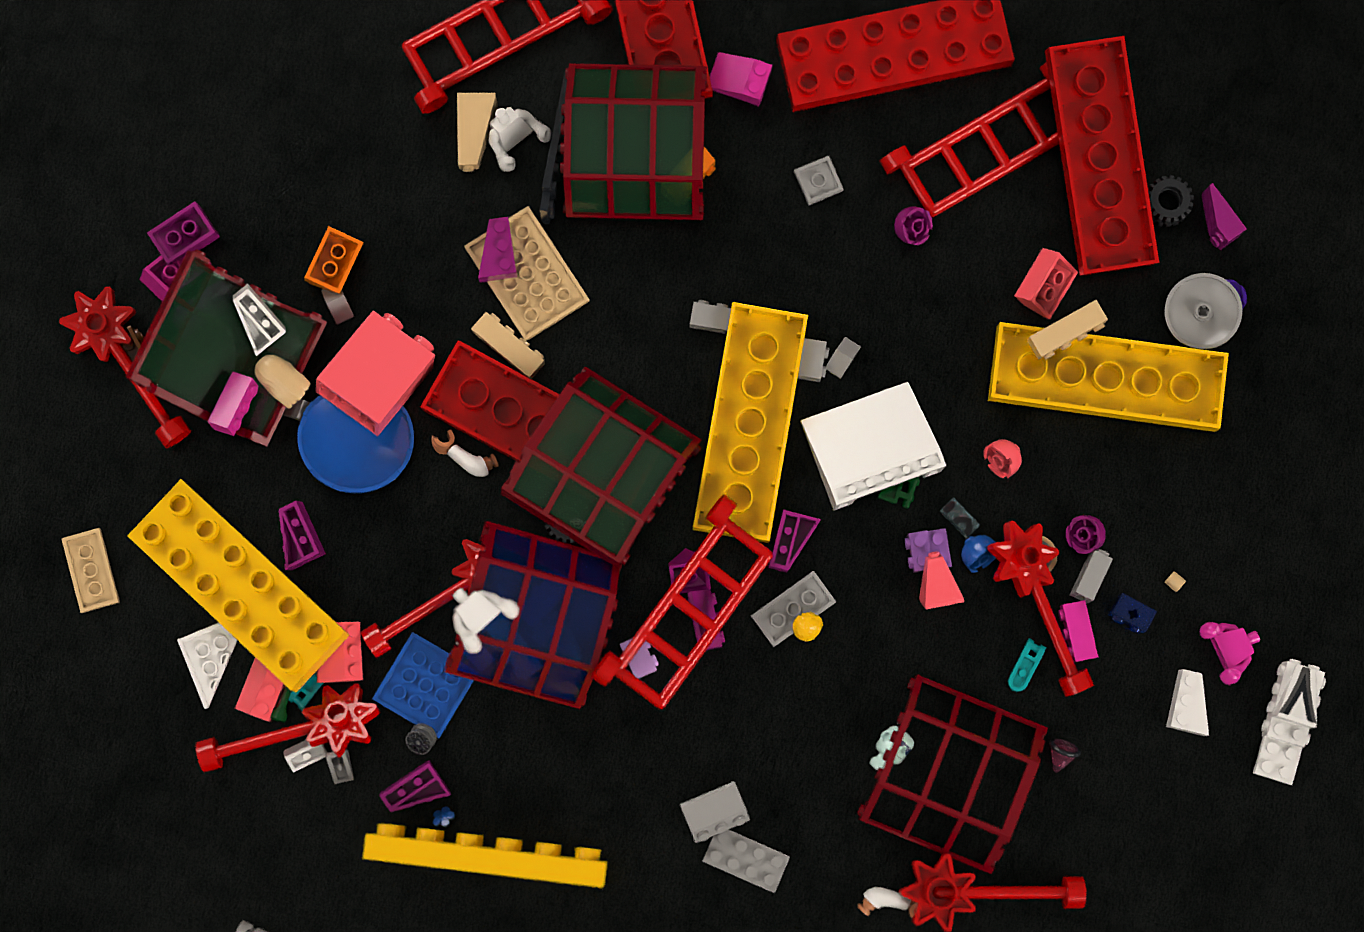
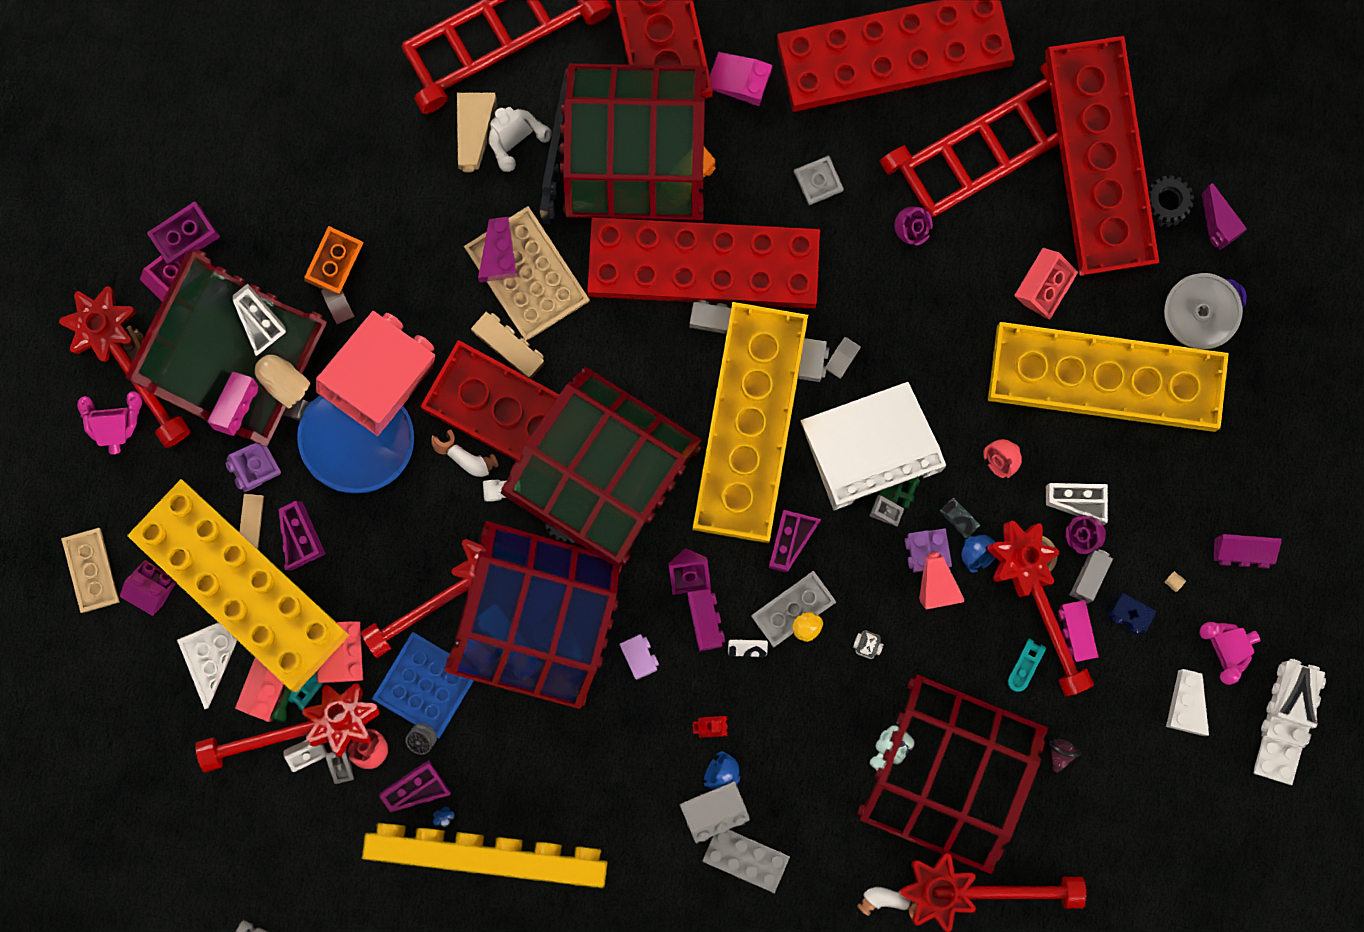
white torso [452,588,519,653] -> none
red fence [591,494,773,709] -> none
tan brick [1027,300,1108,360] -> none
none -> dark pink torso [77,391,143,454]
none -> magenta slope [120,560,176,616]
none -> medium lavender plate [226,443,281,493]
none -> tan tile [240,494,264,549]
none -> coral cylinder [348,729,388,769]
none -> white piece [483,480,522,501]
none -> red plate [588,217,820,308]
none -> red hips [693,716,728,738]
none -> blue cylinder [704,751,740,790]
none -> white slope [728,640,768,657]
none -> head [853,631,883,659]
none -> light grey slope [870,495,904,526]
none -> white wedge [1046,483,1108,525]
none -> magenta slope [1214,534,1281,568]

